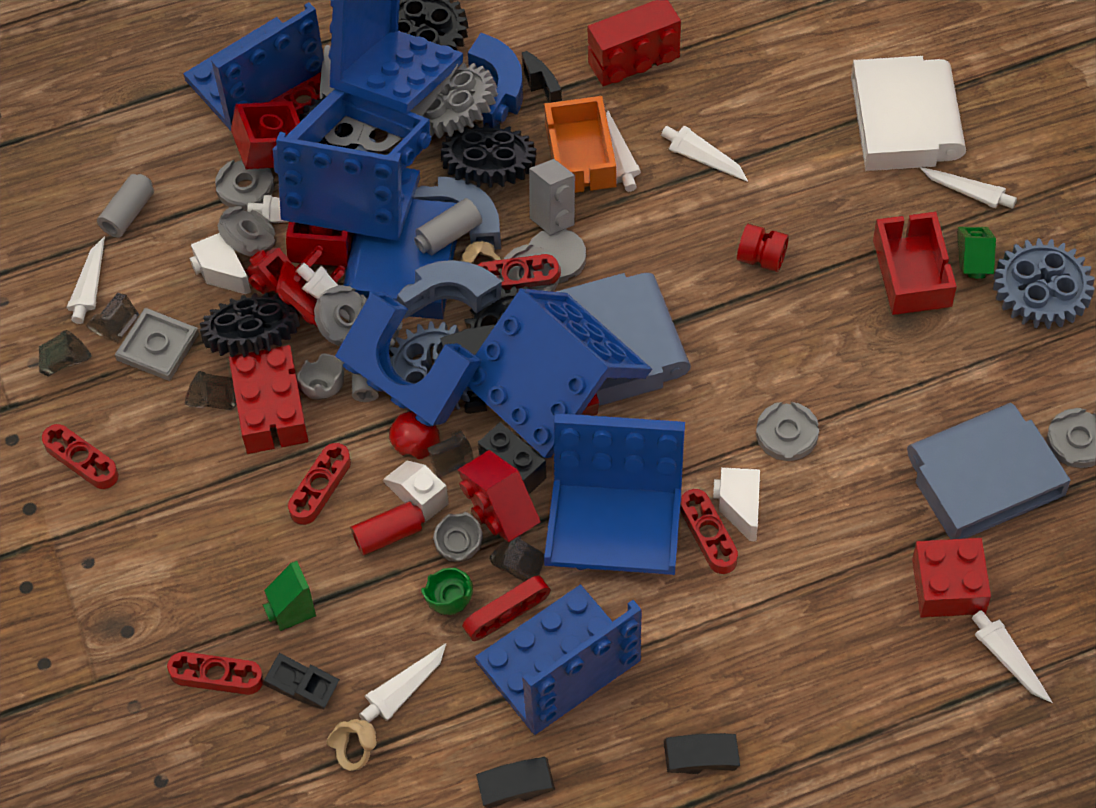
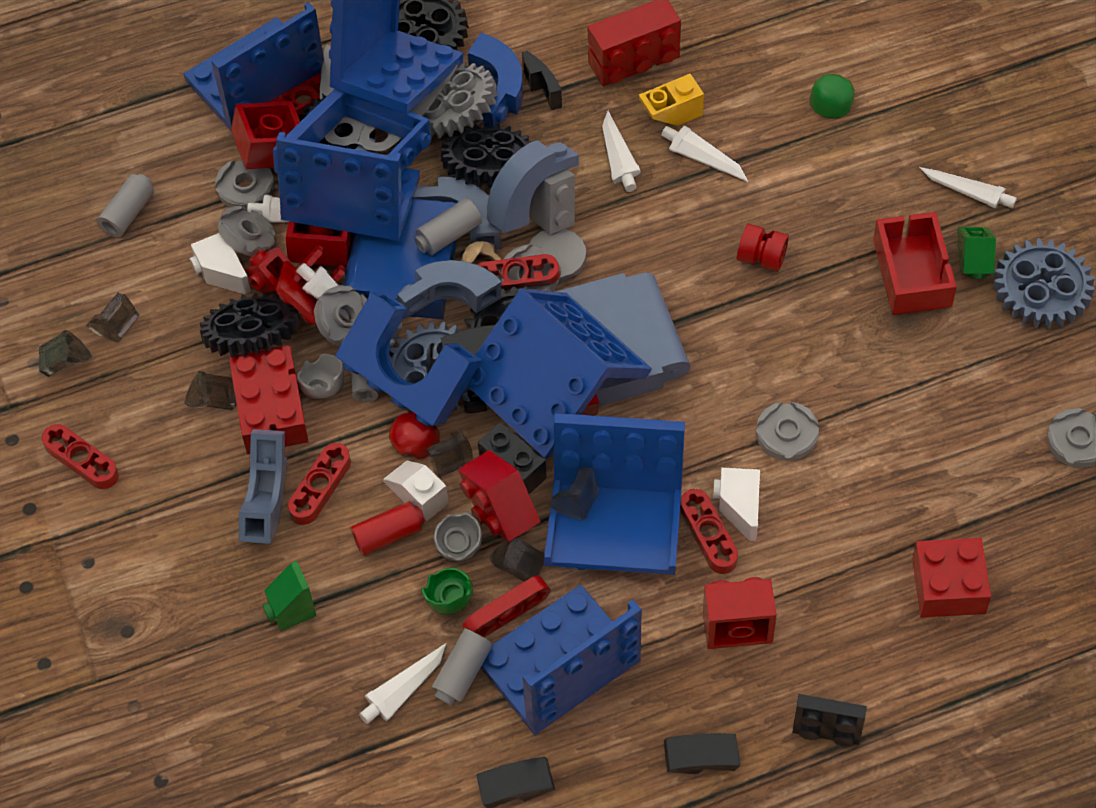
white bar [67,236,105,324] -> none
light grey tile [115,308,200,381] -> none
red beam [167,652,264,695] -> none
black slope [262,652,340,710] -> none
tan piece [327,719,376,771] -> none
orange piece [544,96,616,193] -> none
white piece [851,56,966,171] -> none
sand blue piece [907,403,1071,539] -> none
white bar [972,610,1053,703] -> none
none -> sand blue arch [239,429,287,544]
none -> light grey brick [432,628,493,706]
none -> sand blue arch [487,140,579,233]
none -> clear smoke tile [549,467,599,521]
none -> yellow slope [639,74,704,126]
none -> red brick [703,577,777,649]
none -> black plate [792,694,867,746]
none -> green hair [809,74,855,118]

